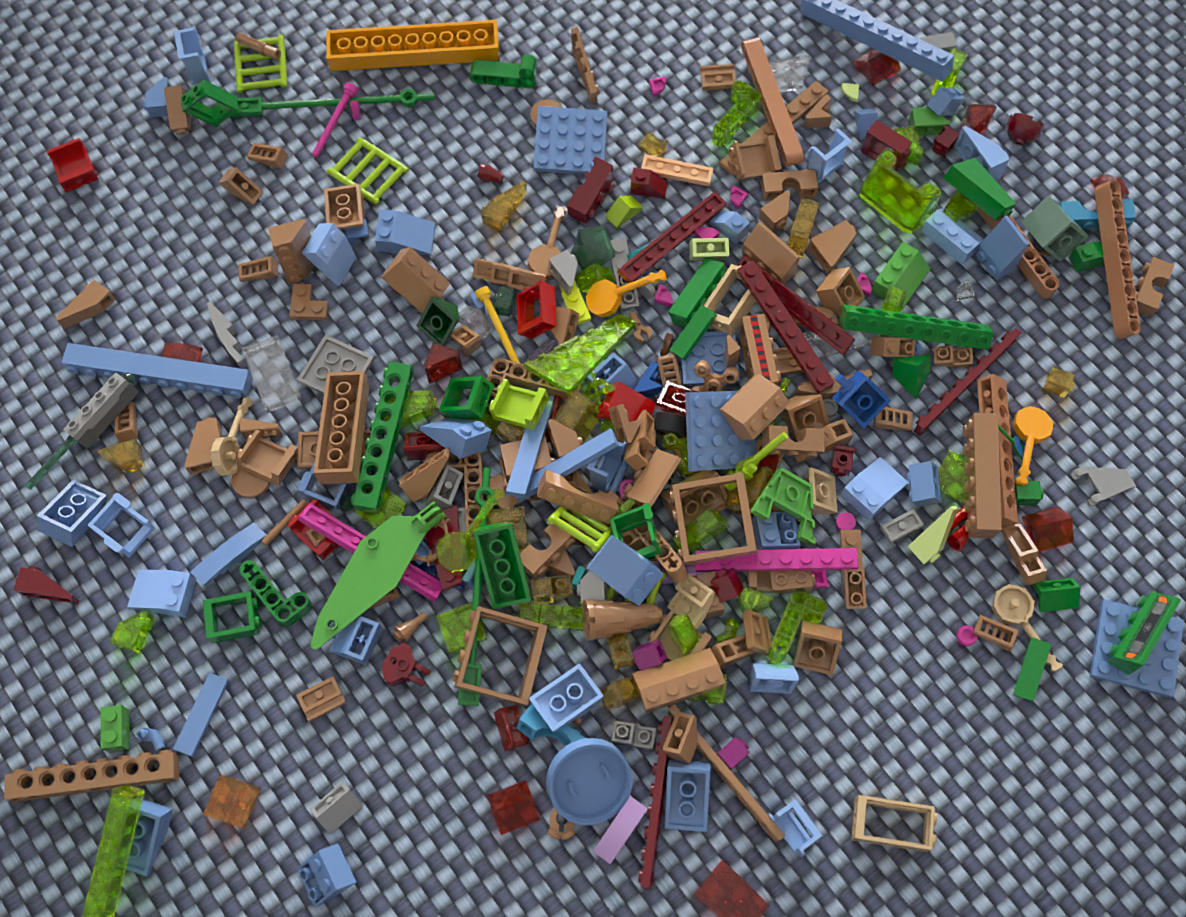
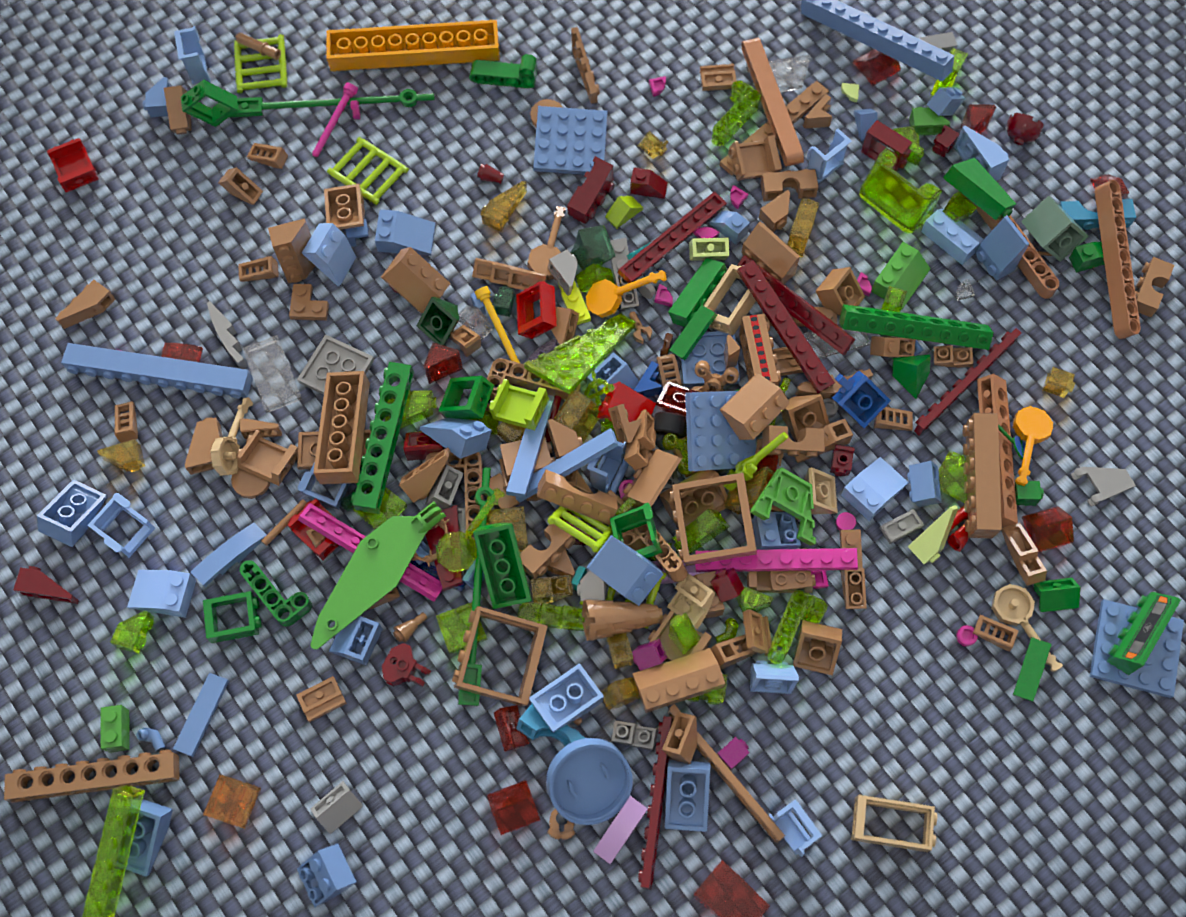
piece [25,372,139,490] -> none
light nougat plate [641,154,713,186] -> none
medium nougat slope [808,220,857,275] -> none

